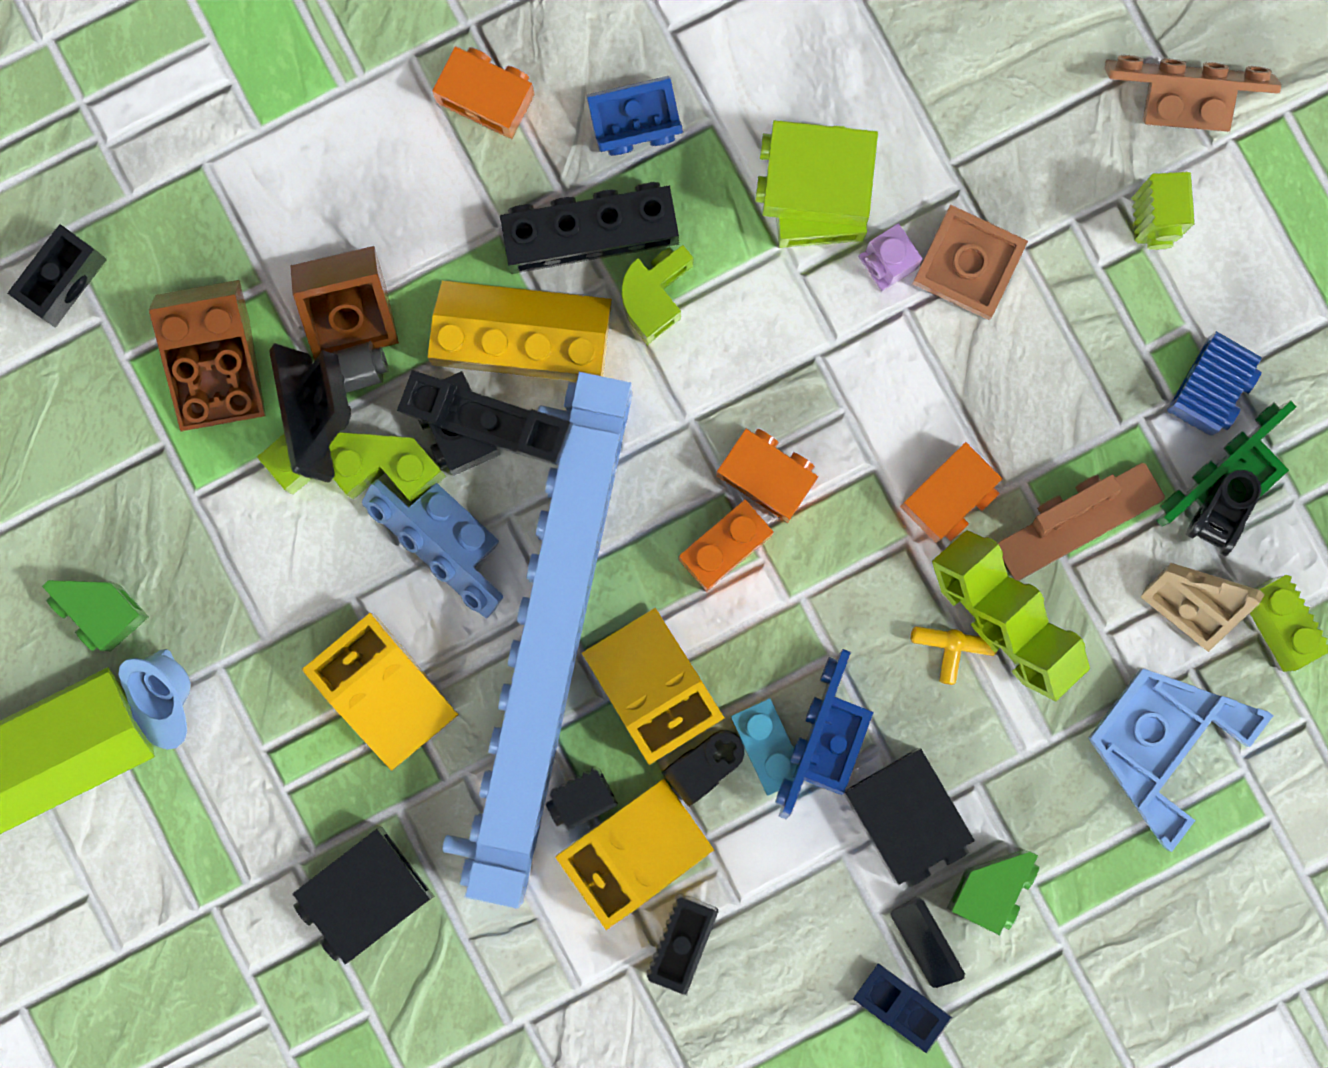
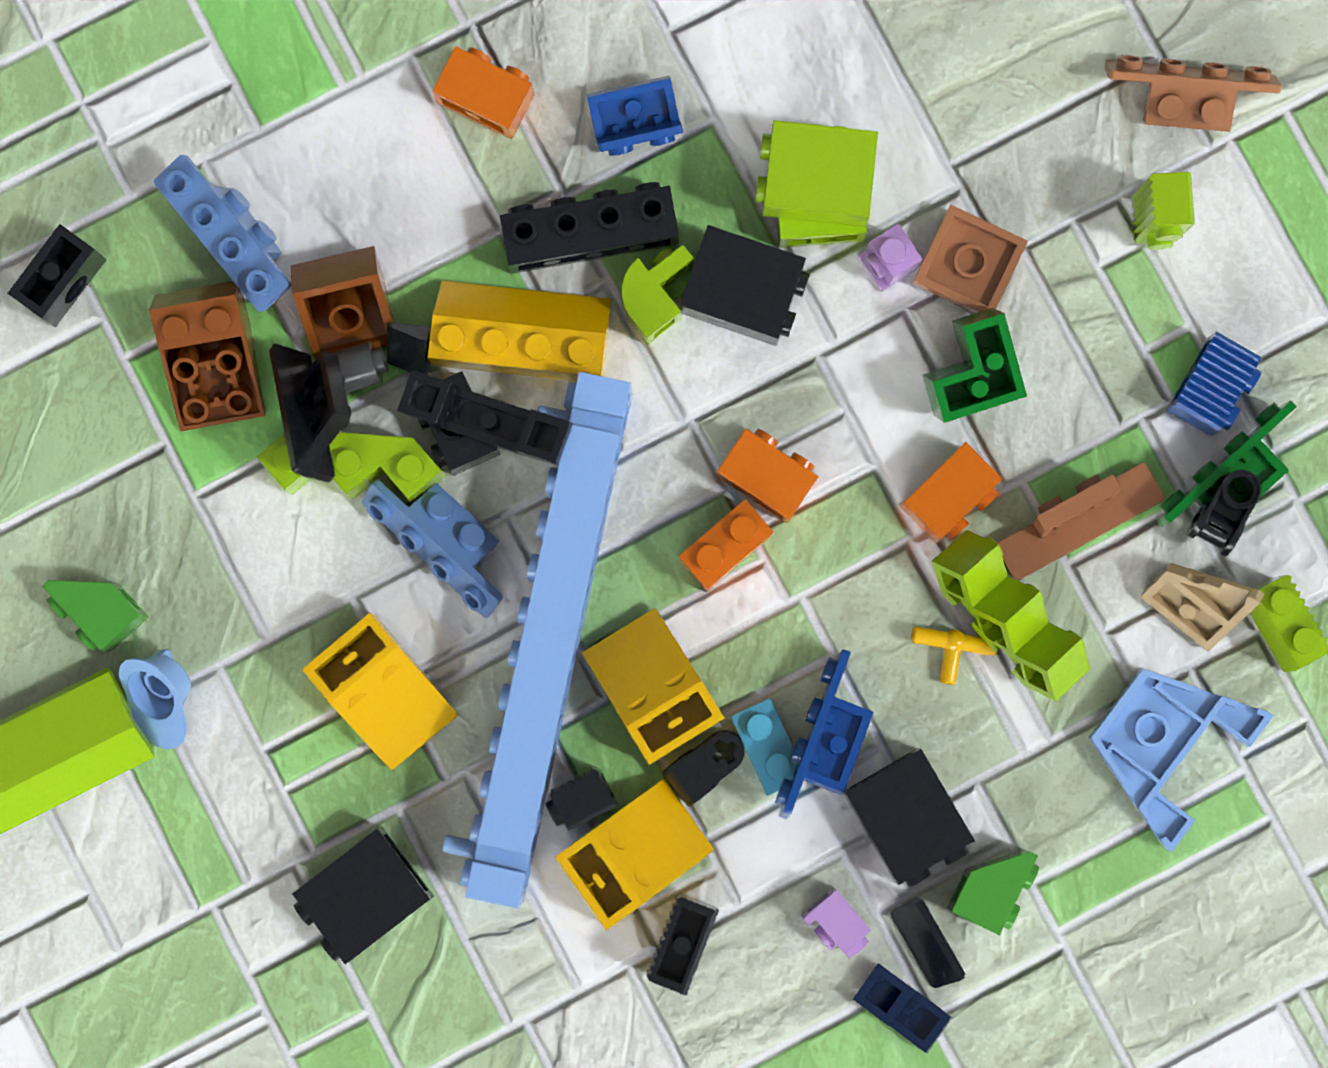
none -> medium blue bracket [154,155,292,312]
none -> black slope [387,323,431,375]
none -> black brick [680,225,810,346]
none -> lavender brick [801,887,872,959]
none -> green brick [922,308,1027,423]

